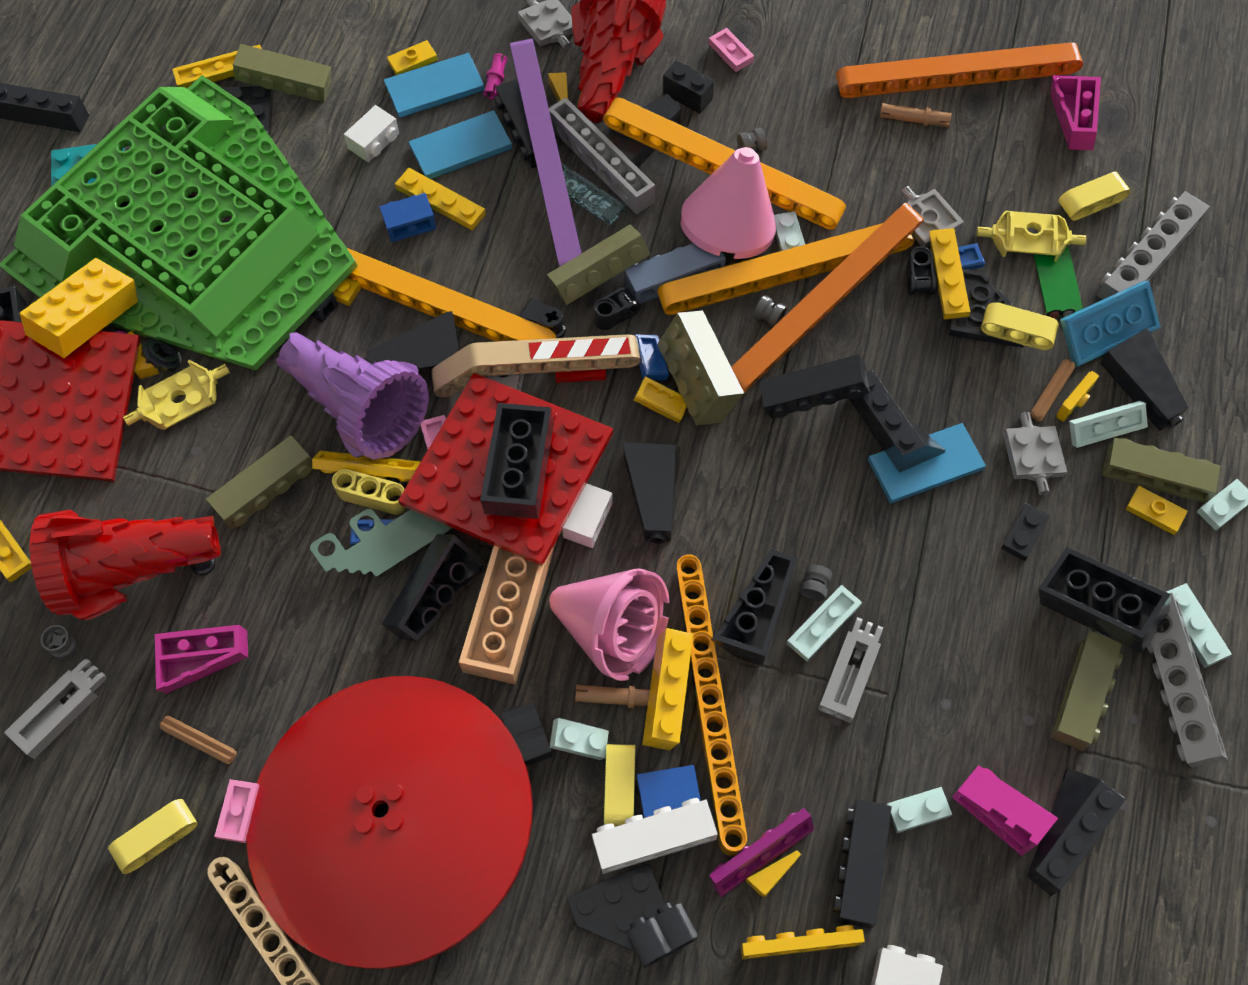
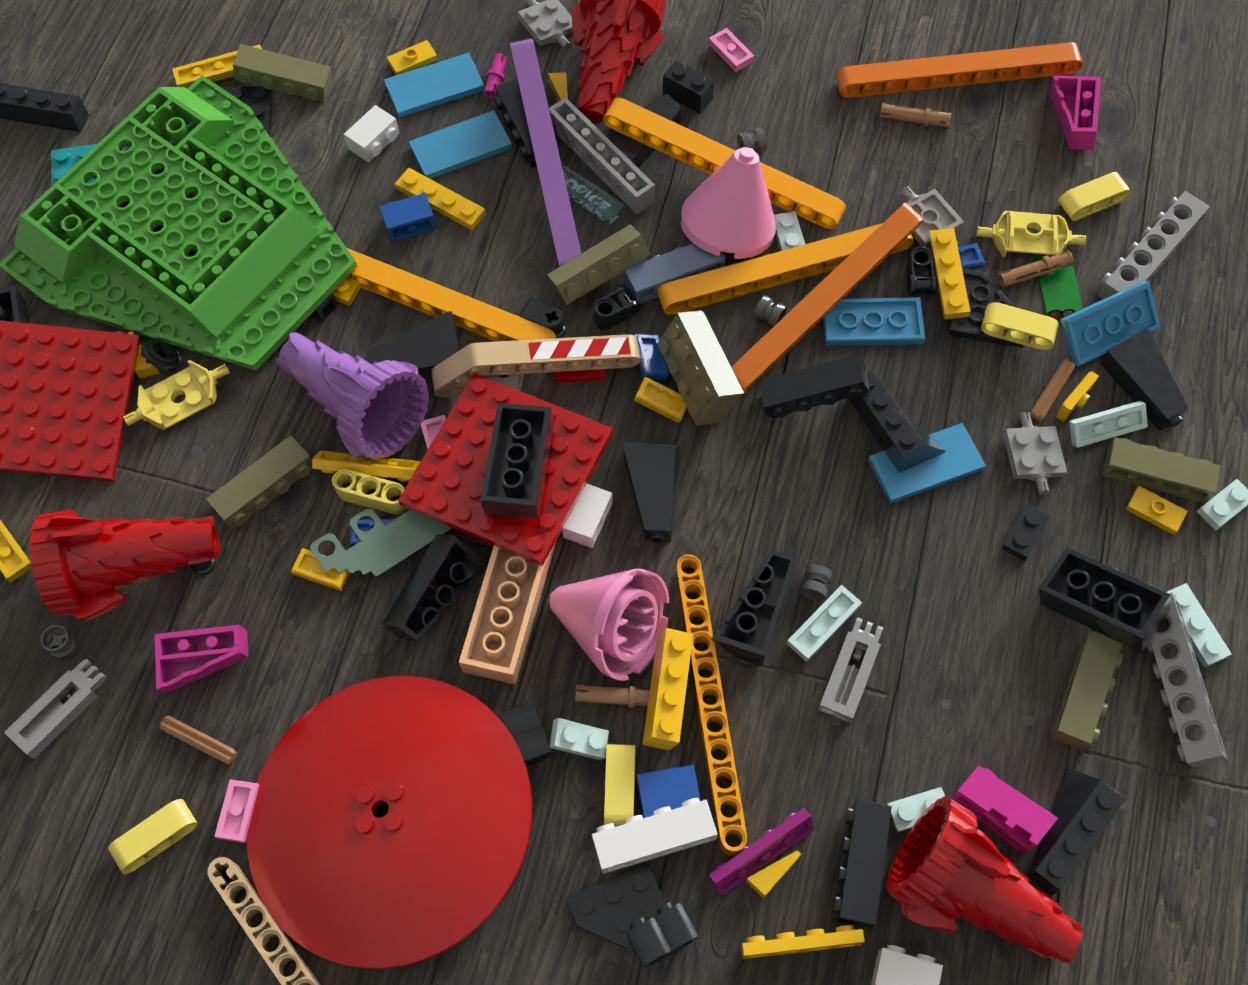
yellow brick [19,258,138,358] -> none
none -> yellow plate [291,548,350,591]
none -> dark azure tile [822,297,925,346]
none -> red cone [886,796,1084,964]
none -> medium nougat pin [998,251,1074,288]

